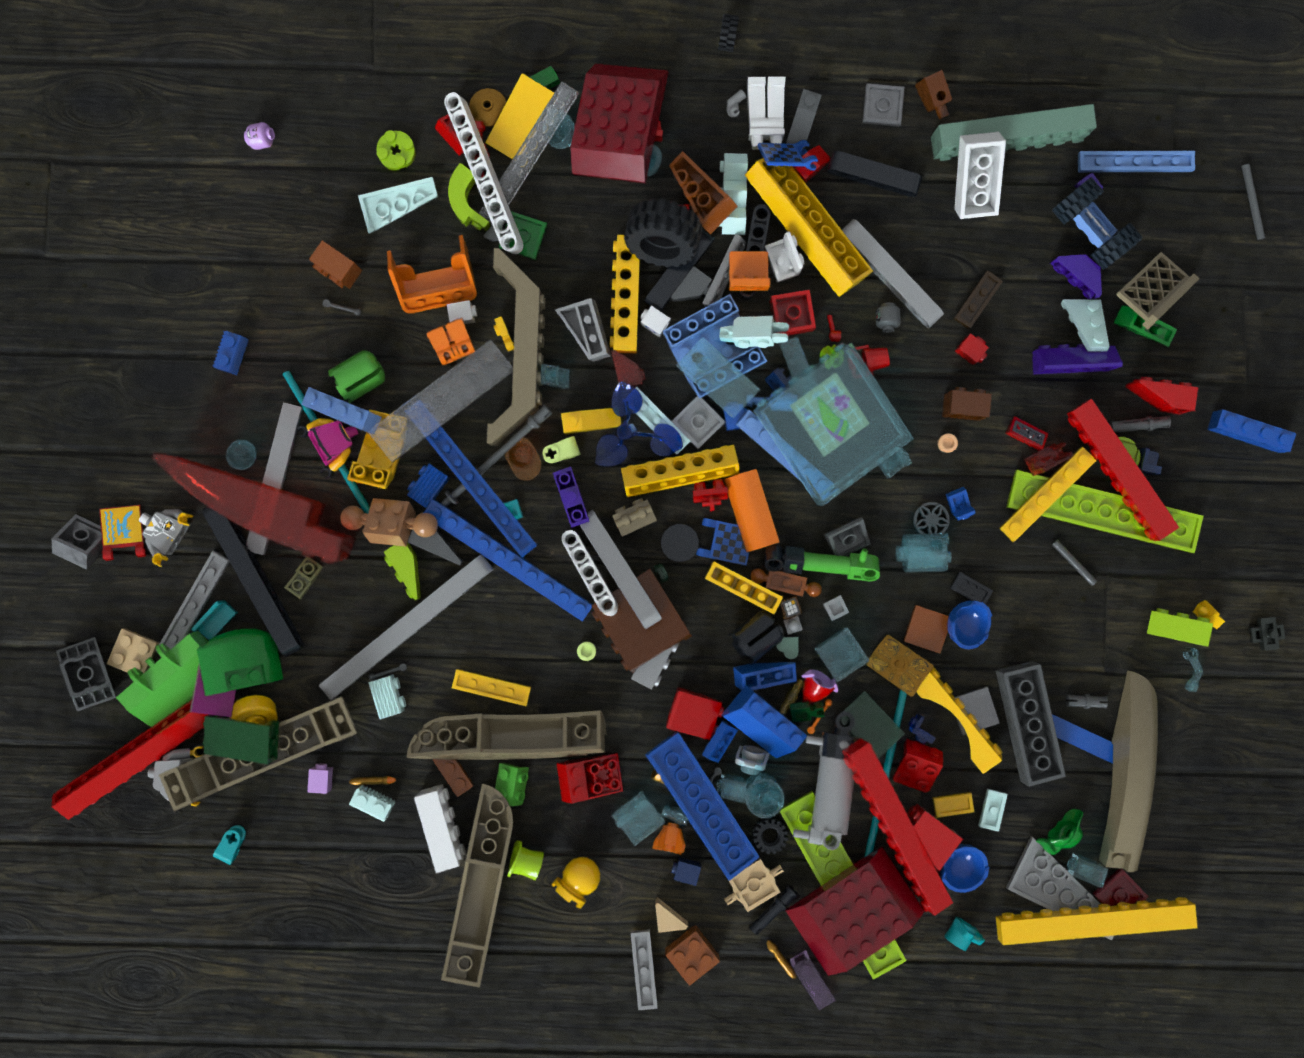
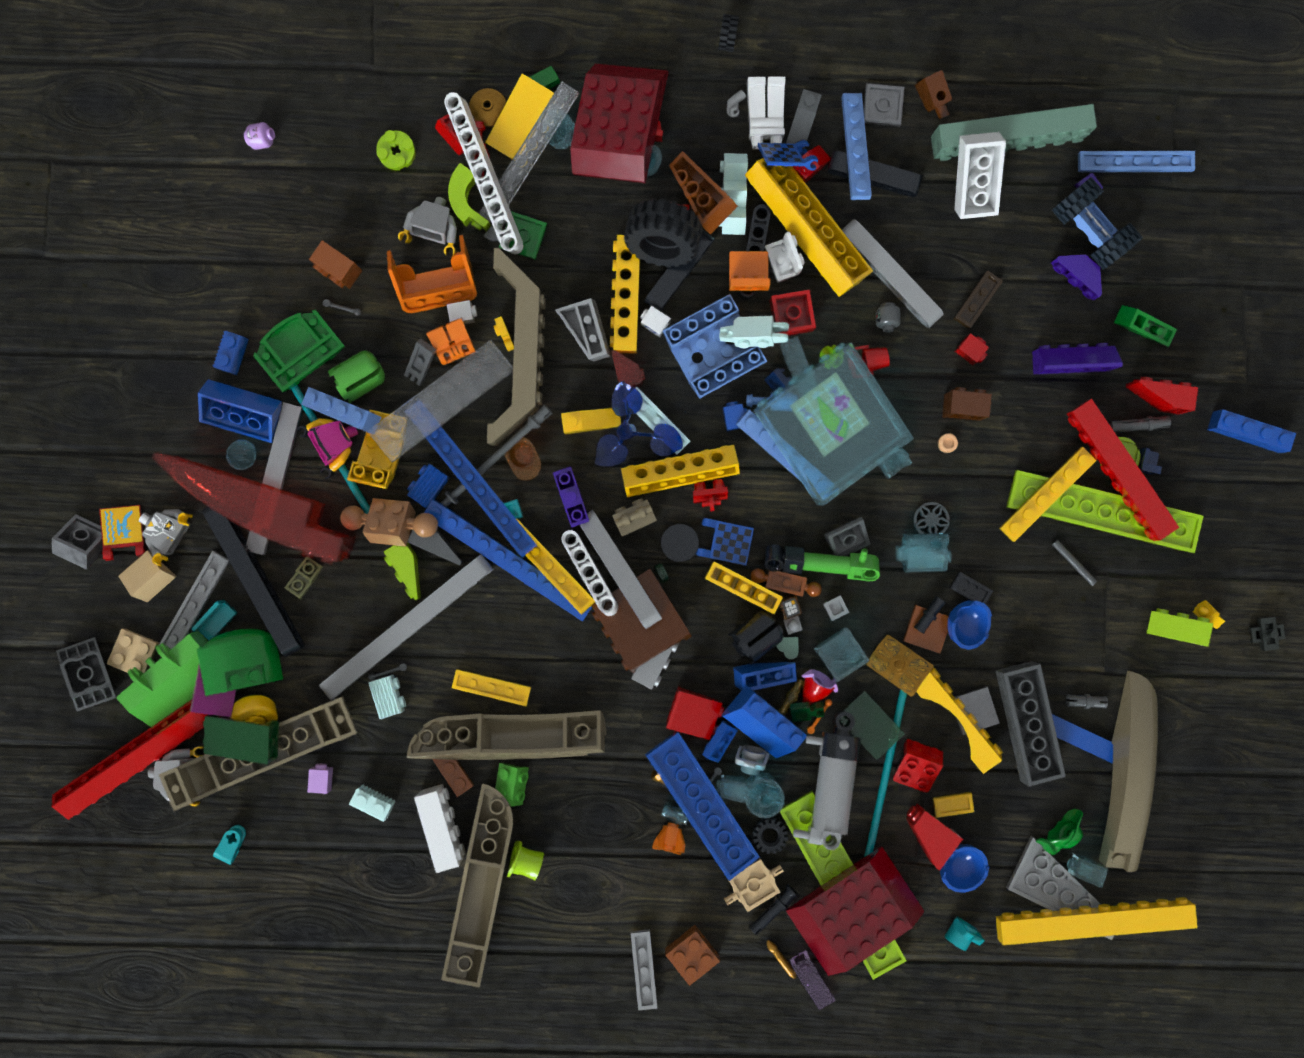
pearl gold piece [349,776,396,785] -> none
light aqua wing [358,177,438,234] -> none
clear light blue slope [540,364,570,389] -> none
yellowish green piece [542,436,581,463] -> none
yellow tile [551,857,600,909] -> none
red slope [557,753,623,804] -> none
yellowish green tile [577,641,596,661] -> none
clear light blue plate [611,791,665,846] -> none
tan slope [655,897,688,933] -> none
dark grey slope [671,266,712,303] -> none
light grey plate [671,396,725,449] -> none
dark blue brick [671,857,701,886] -> none
clear light blue tile [676,337,760,419] -> none
light grey tile [702,234,747,307] -> none
orange brick [724,469,779,552] -> none
red hand [827,315,841,342] -> none
red brick [842,738,953,916] -> none
clear blue bracket [908,714,936,744] -> none
blue bracket [946,487,976,520] -> none
light aqua plate [978,788,1008,832] -> none
slope [1005,416,1048,451] -> none
clear red hinge [1024,442,1073,476] -> none
light aqua wing [1061,299,1109,352] -> none
dark red plate [1092,868,1148,906] -> none
dark tan fence [1116,252,1200,329] -> none
clear light blue arm [1183,648,1203,692] -> none
dark grey bar [1241,164,1265,240] -> none
none -> tan slope [118,550,176,602]
none -> blue slope [198,379,282,443]
none -> green slope [253,310,345,392]
none -> light grey torso [398,197,457,255]
none -> dark grey hinge [404,338,437,386]
none -> yellow plate [516,519,595,615]
none -> medium blue plate [841,93,872,200]
none -> black pin [914,596,946,634]

